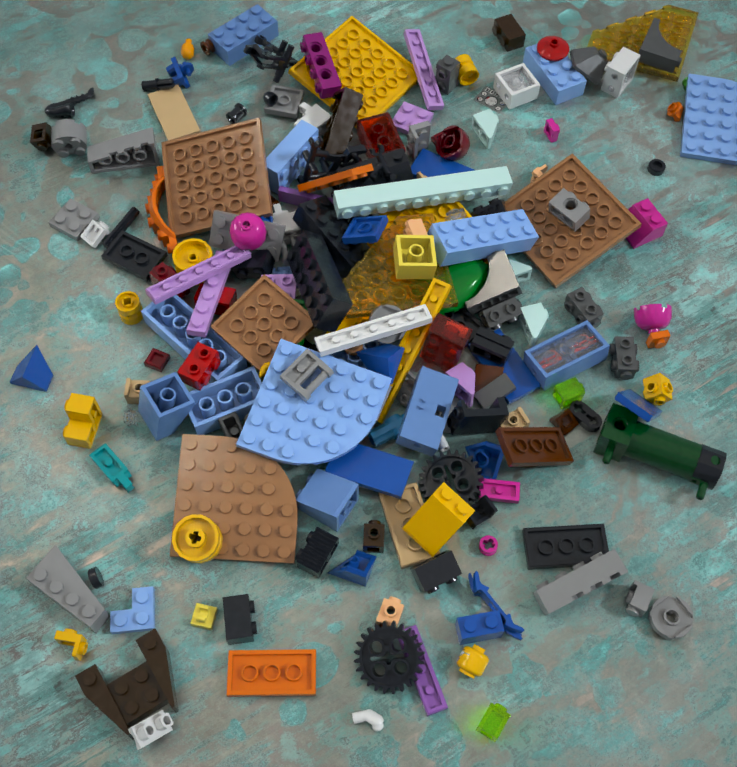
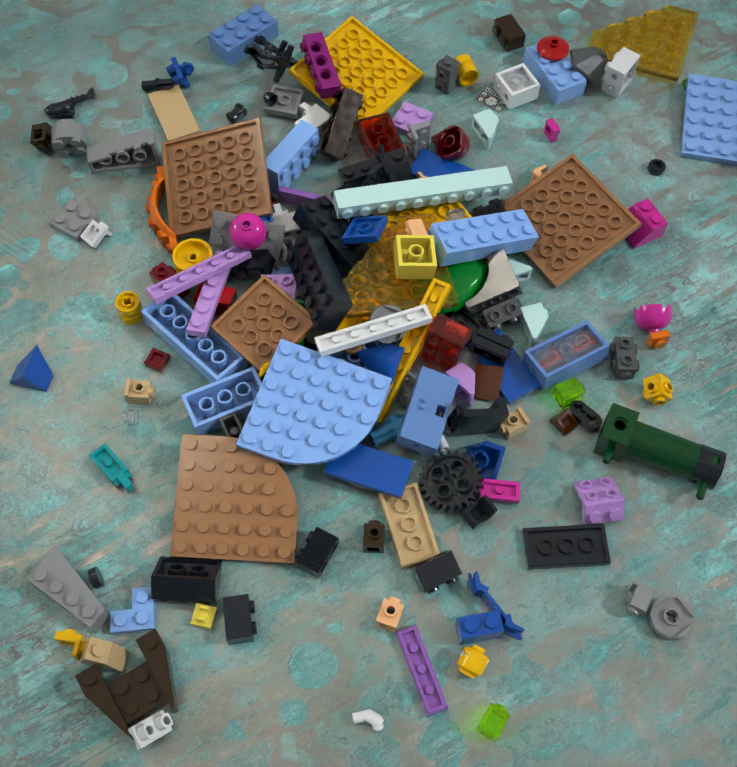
yellow brick [63,393,103,449] -> none
black plate [101,230,168,282] -> none
black axle [103,207,140,248] -> none
medium blue slope [138,372,195,441] -> none
yellow wheel [172,514,223,564] -> none
red brick [177,342,221,391] -> none
light orange cylinder [181,39,194,60] -> none
reddish brown bush [200,39,215,56] -> none
orange plate [226,649,316,697] -> none
light grey plate [280,348,334,402] -> none
medium blue slope [295,468,359,532] -> none
black piece [297,136,367,192] -> none
orange plate [297,163,374,193] -> none
blue slope [327,550,377,587] -> none
black gear [354,620,425,694] -> none
yellow slope [402,482,475,557] -> none
lavender plate [403,29,444,110] -> none
dark grey tile [474,373,516,409] -> none
dark pink bush [479,535,498,556] -> none
reddish brown plate [495,427,574,467] -> none
light grey wedge [533,549,628,616] -> none
light grey brick [549,188,590,231] -> none
dark grey brick [564,287,604,328] -> none
blue tile [615,389,662,422] -> none
dark grey arch [638,18,682,73] -> none
orange plate [667,102,684,122] -> none
none -> tan slope [80,637,129,673]
none -> black slope [151,556,222,604]
none -> lavender bracket [574,477,625,525]

